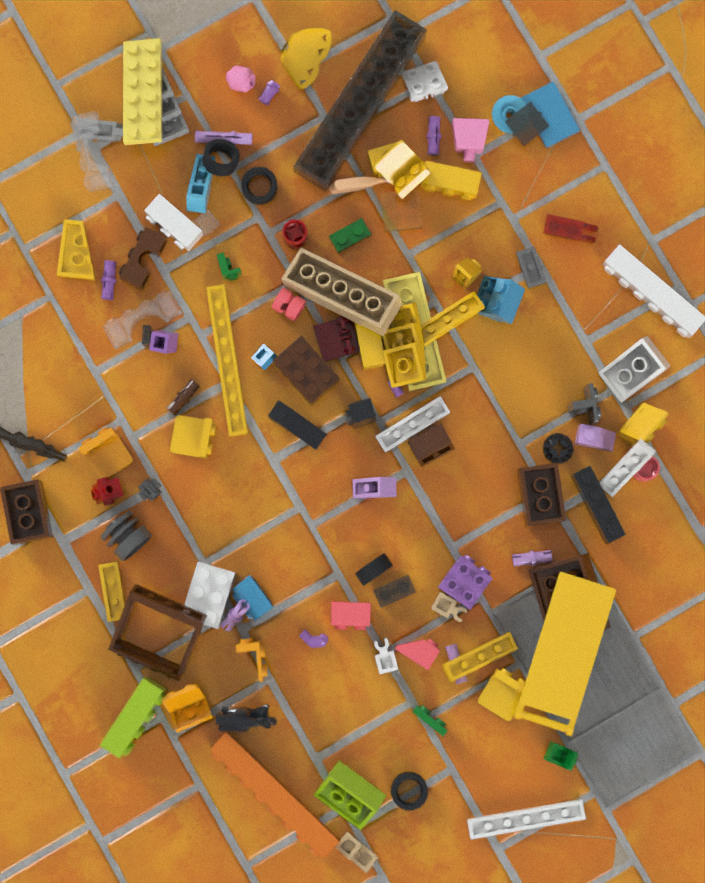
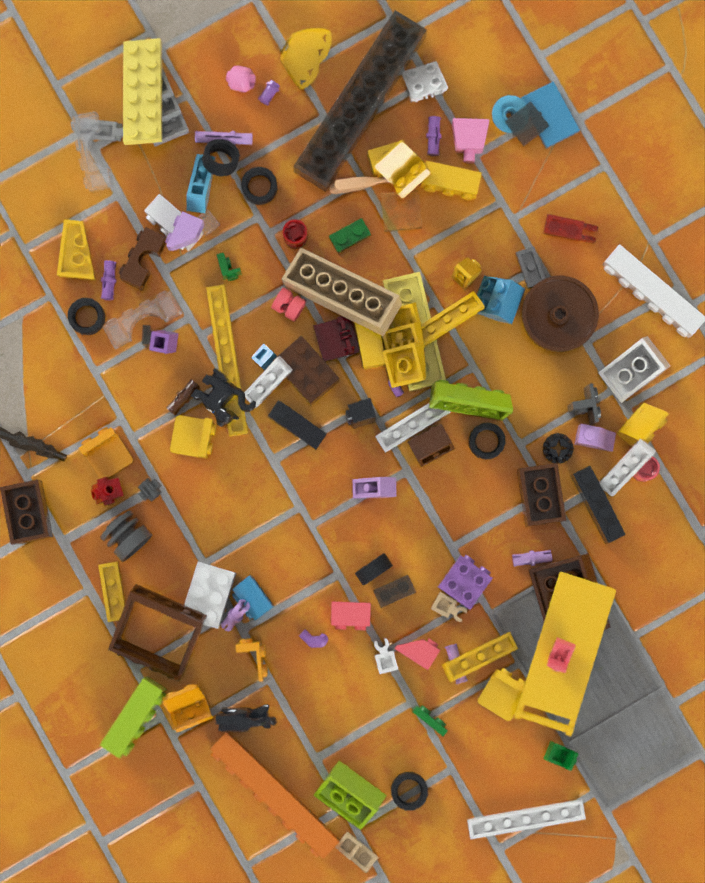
none -> black tyre [67,298,105,335]
none -> lavender slope [165,211,205,251]
none -> black animal [191,368,256,427]
none -> white tile [244,356,293,408]
none -> lime slope [429,380,513,421]
none -> black tyre [468,423,506,460]
none -> reddish brown dish [522,276,599,352]
none -> coral bracket [547,638,575,673]

